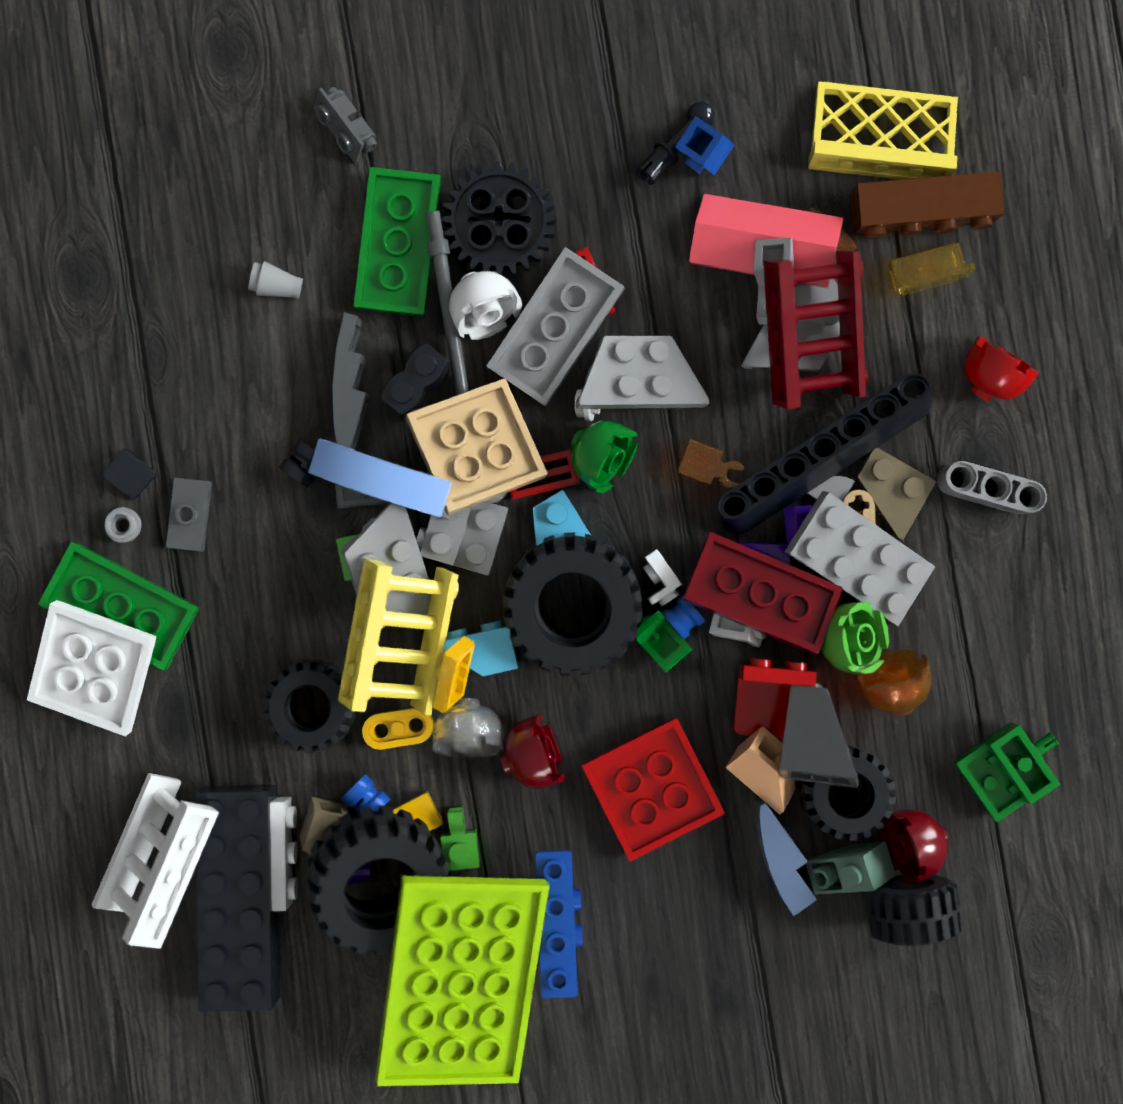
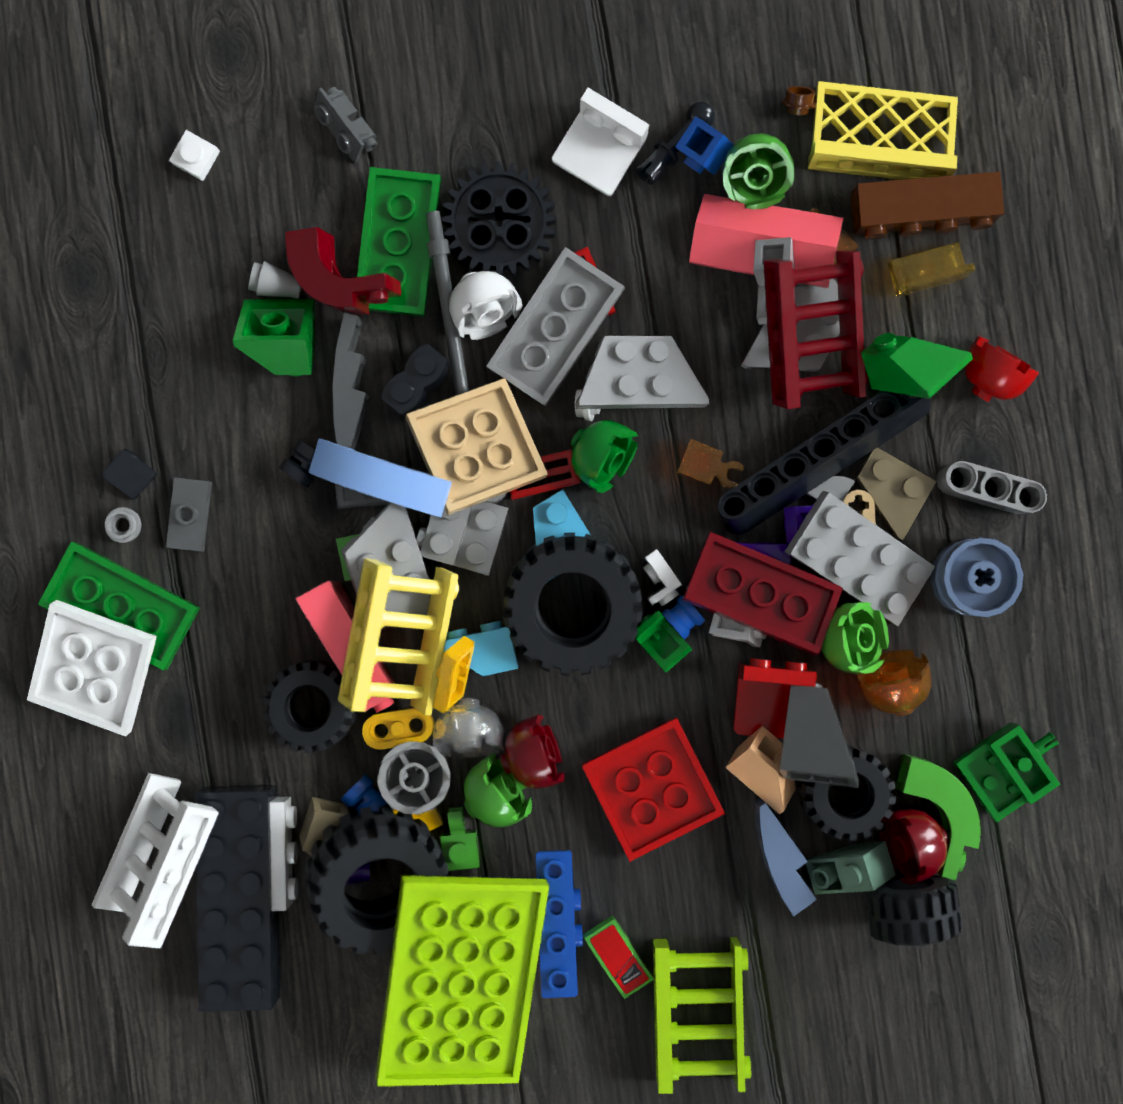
none -> white plate [169,130,220,181]
none -> green slope [233,299,315,376]
none -> dark red arch [285,227,401,315]
none -> coral slope [296,581,396,713]
none -> light grey cylinder [377,741,451,815]
none -> bright green cylinder [464,753,532,827]
none -> white bracket [552,88,649,196]
none -> slope [583,915,654,999]
none -> lime fence [653,937,751,1094]
none -> bright green cylinder [722,133,794,209]
none -> reddish brown plate [782,86,817,115]
none -> green slope [861,333,973,399]
none -> bright green arch [895,753,981,881]
none -> sand blue wheel [930,538,1023,617]

